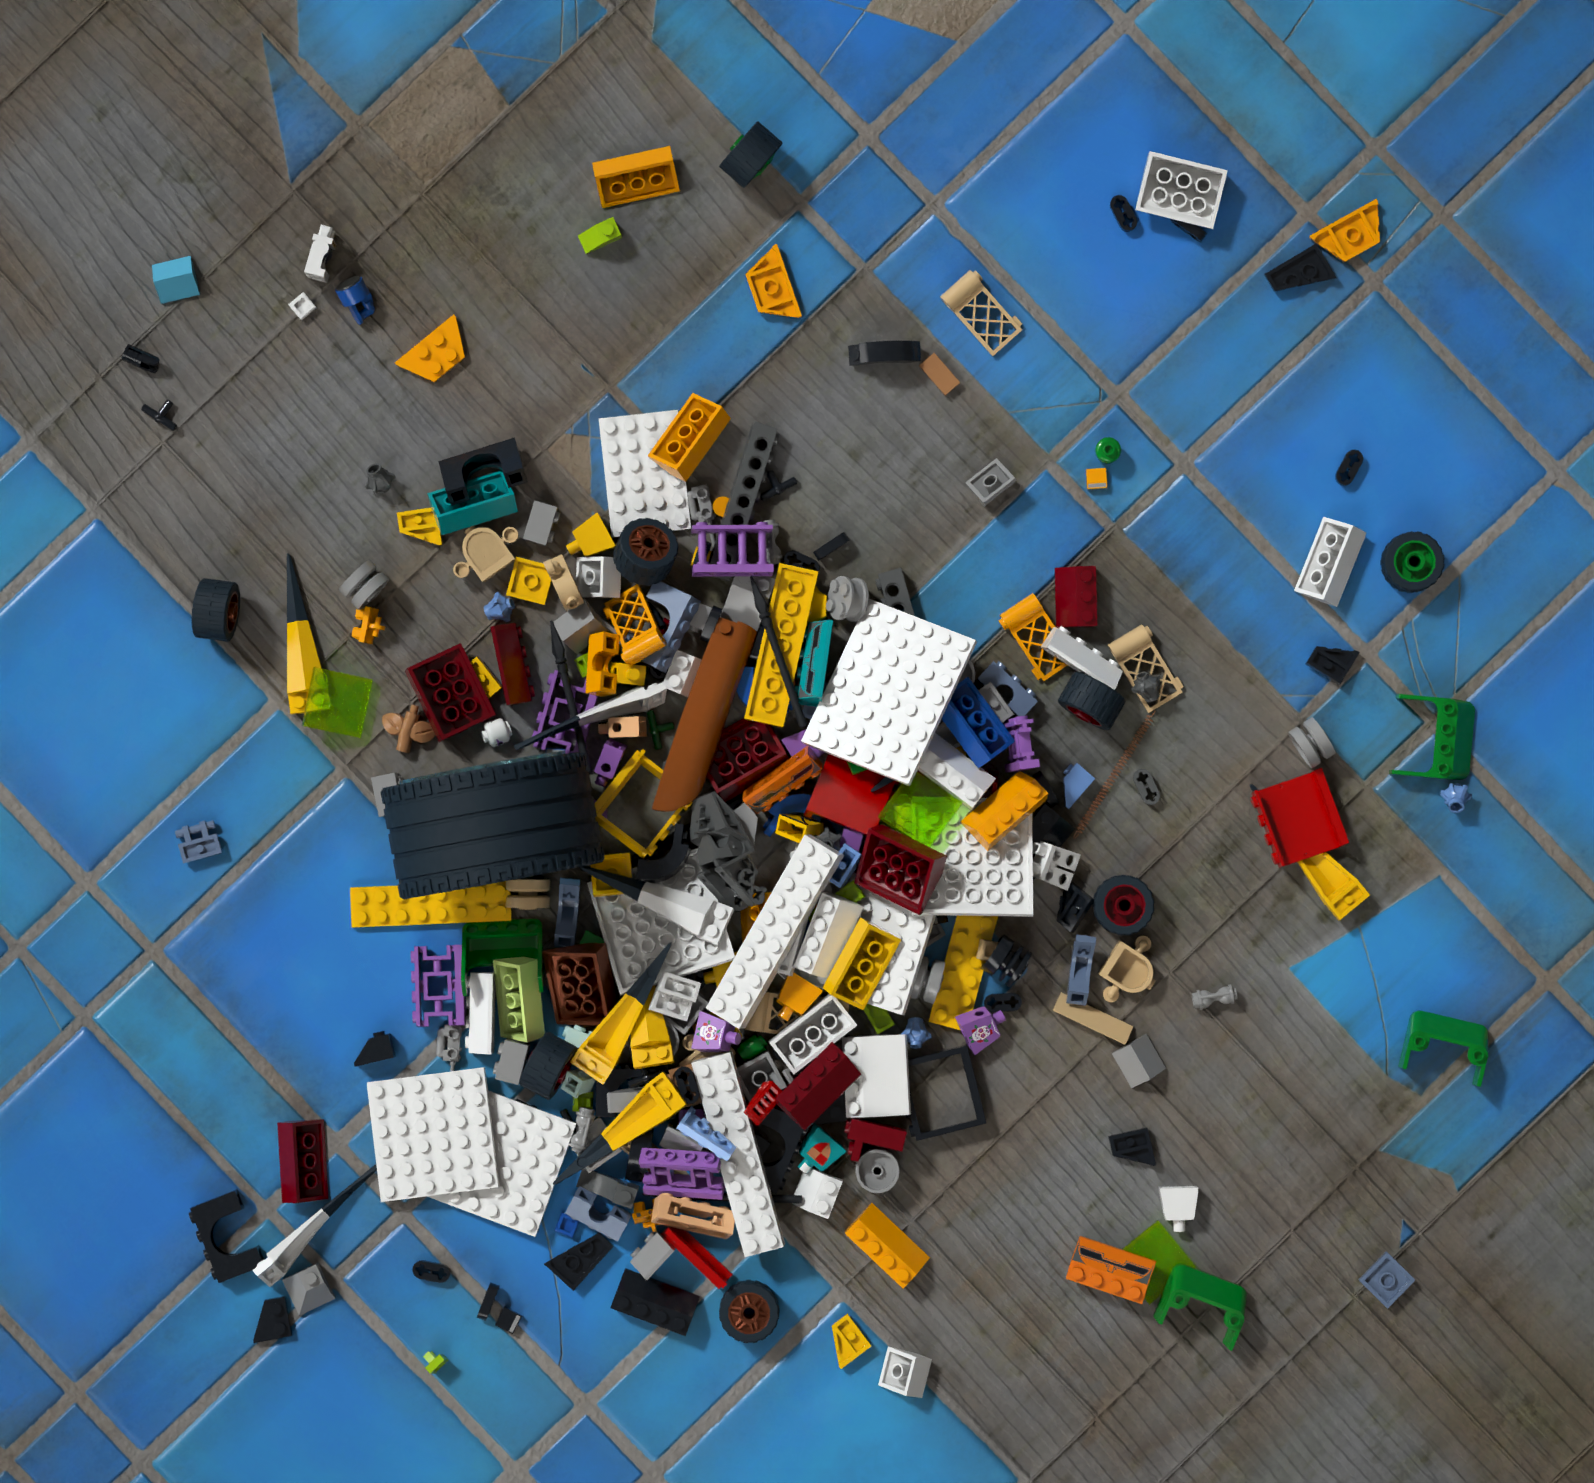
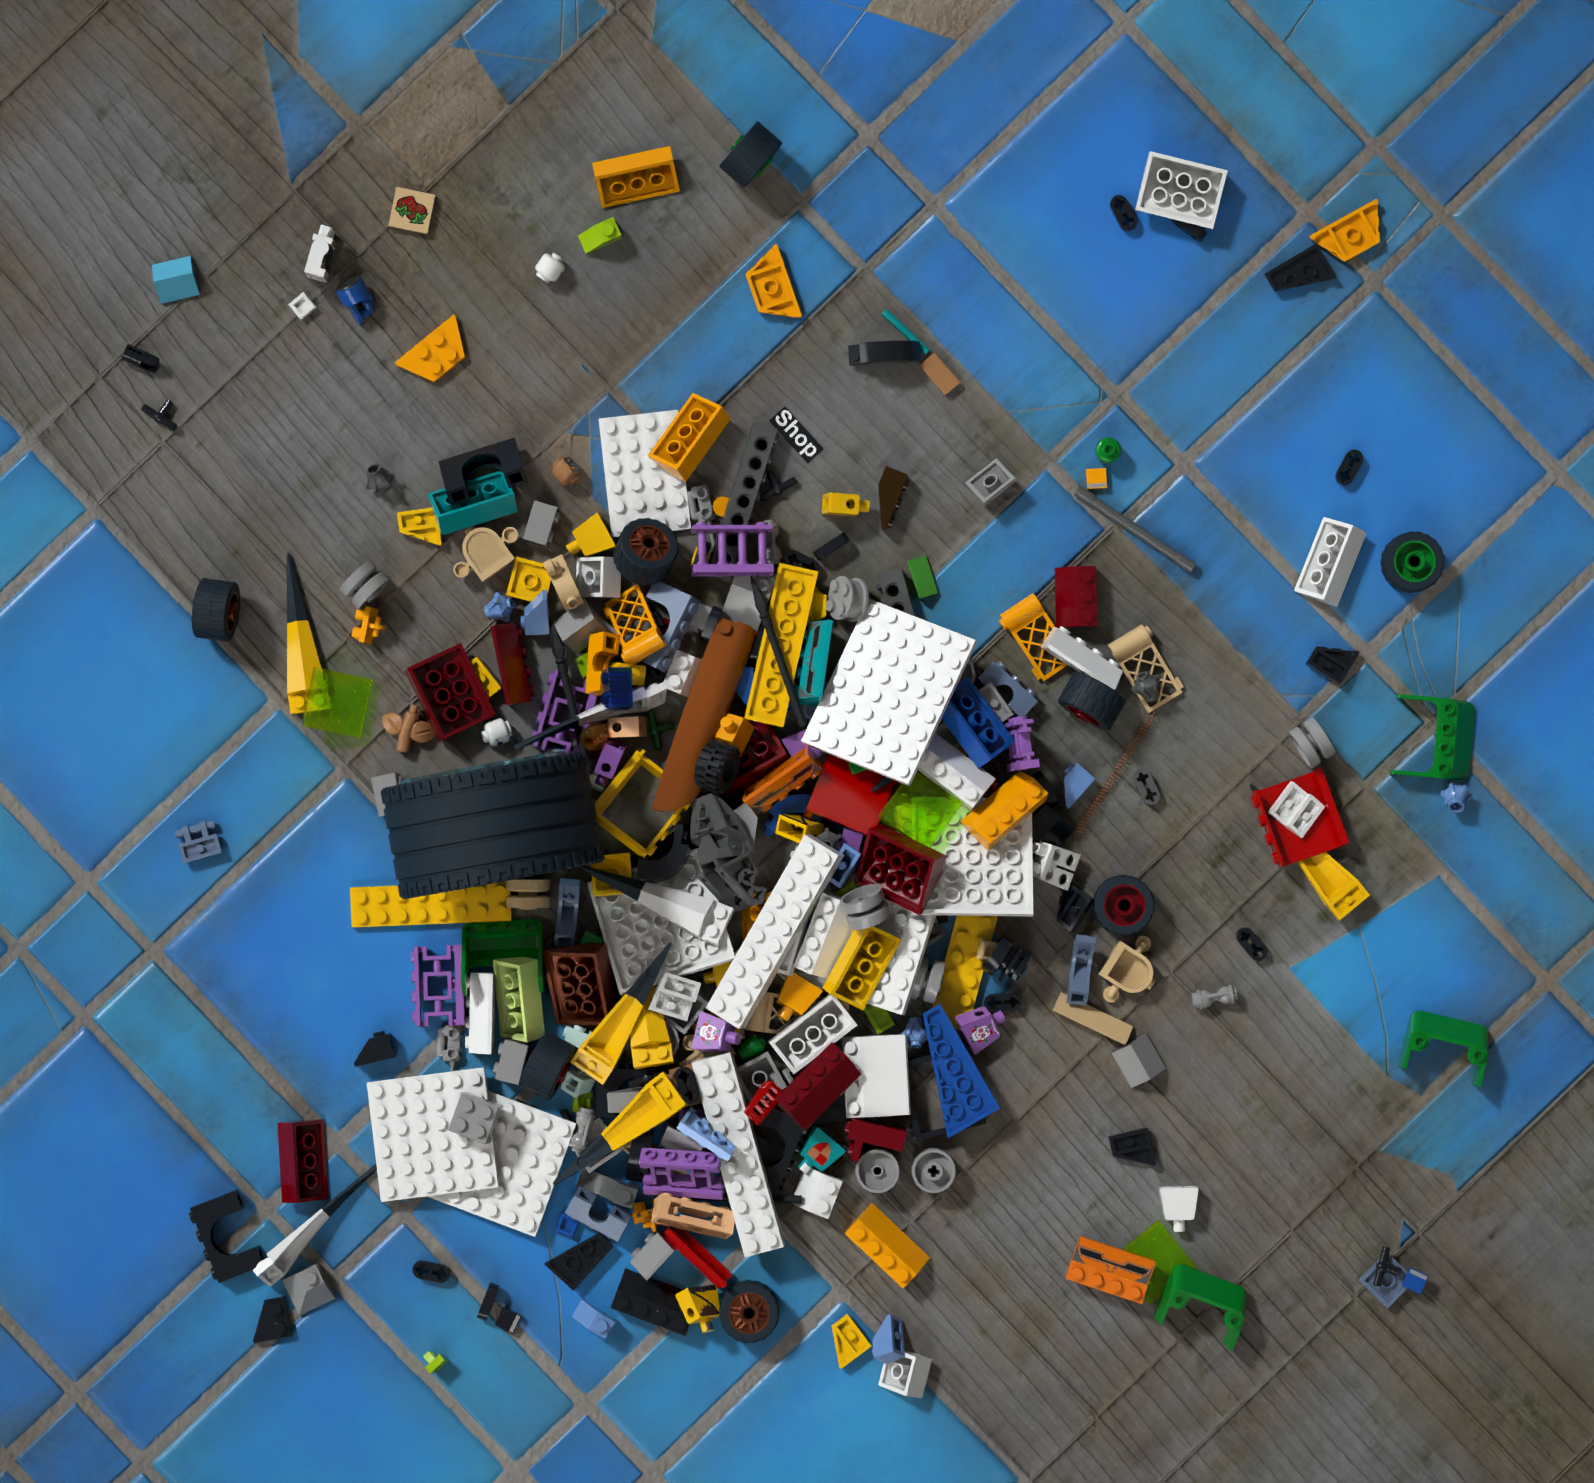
tan piece [940,270,1022,356] -> none
none -> tan tile [388,187,436,235]
none -> light grey brick [448,1092,503,1144]
none -> medium blue slope [521,590,550,635]
none -> white head [535,252,565,283]
none -> medium nougat head [551,456,581,486]
none -> medium blue slope [572,1299,616,1339]
none -> clear orange head [580,722,610,752]
none -> clear blue brick [600,667,633,710]
none -> yellow torso [676,1284,720,1333]
none -> black tyre [694,739,741,794]
none -> light orange torso [715,713,755,757]
none -> black sticker [769,406,823,463]
none -> yellow torso [822,492,870,516]
none -> light grey wheel [840,884,891,930]
none -> medium blue slope [872,1314,905,1364]
none -> dark brown slope [878,466,910,531]
none -> teal bar [881,309,930,355]
none -> bright green slope [907,555,938,599]
none -> light grey wheel [911,1147,955,1193]
none -> blue wing [922,1003,1000,1138]
none -> dark grey piece [1074,485,1196,573]
none -> black beam [1236,927,1267,961]
none -> white slope [1267,781,1325,838]
none -> black piece [1373,1246,1402,1287]
none -> blue tile [1401,1267,1429,1294]

